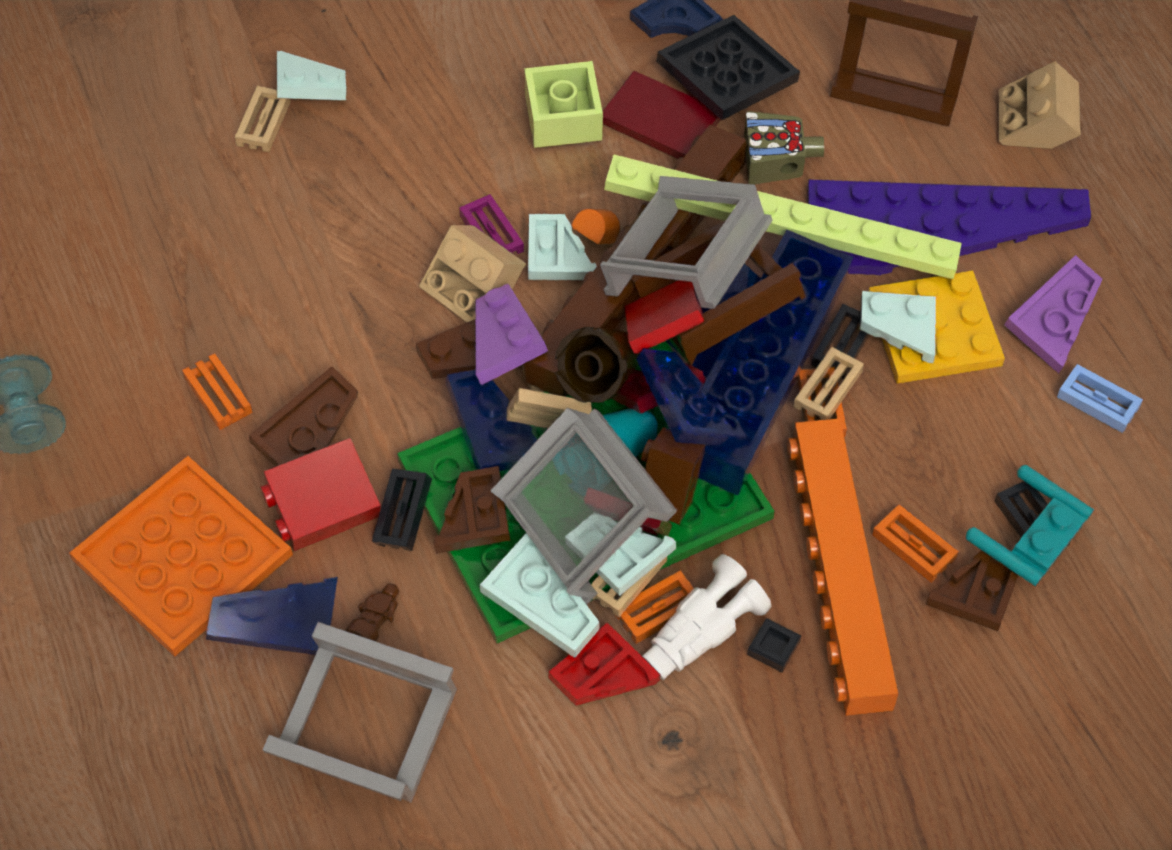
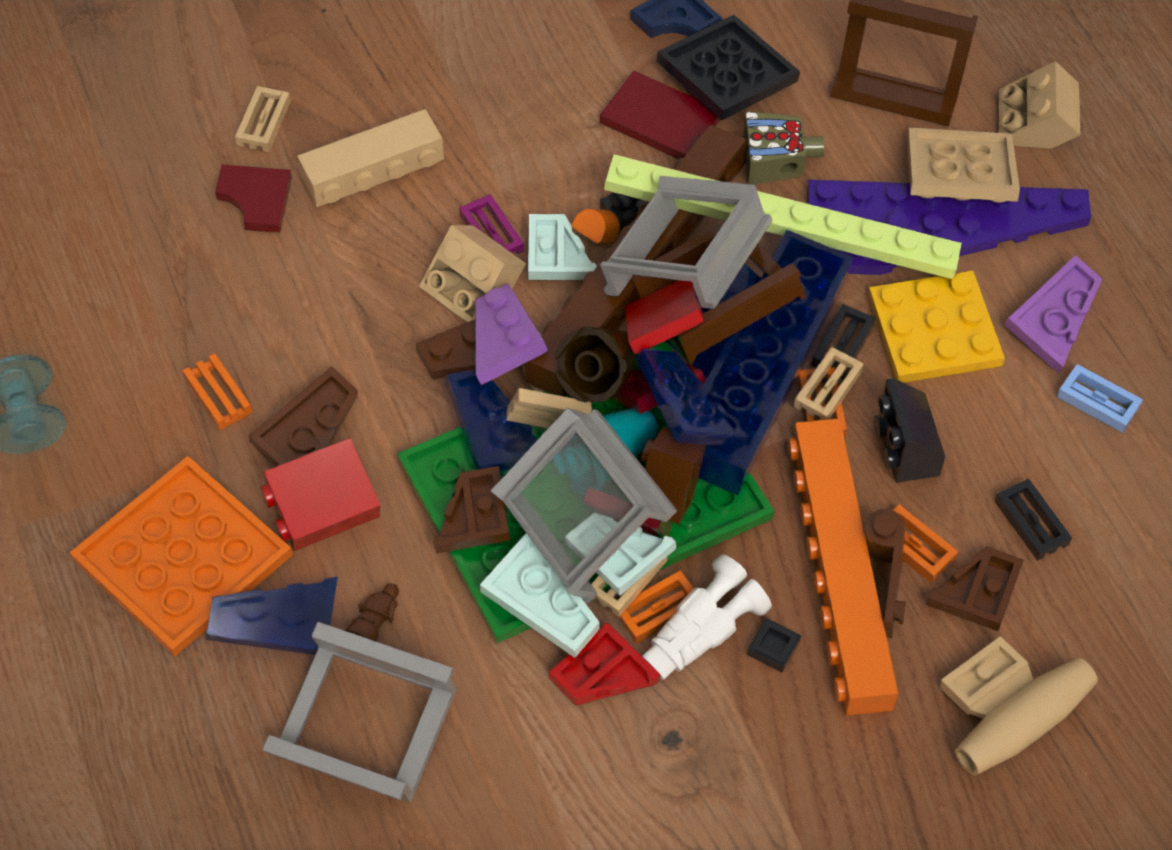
light aqua wing [277,51,346,100] -> none
black tile [372,469,432,551] -> none
yellowish green brick [524,61,603,148] -> none
light aqua wing [860,291,936,363] -> none
teal plate [966,465,1094,587] -> none
none -> dark red tile [215,164,292,233]
none -> tan brick [297,109,444,208]
none -> black tile [600,192,644,231]
none -> reddish brown door [865,509,906,638]
none -> black slope [874,378,945,483]
none -> tan plate [907,128,1020,203]
none -> tan plate [940,636,1098,776]

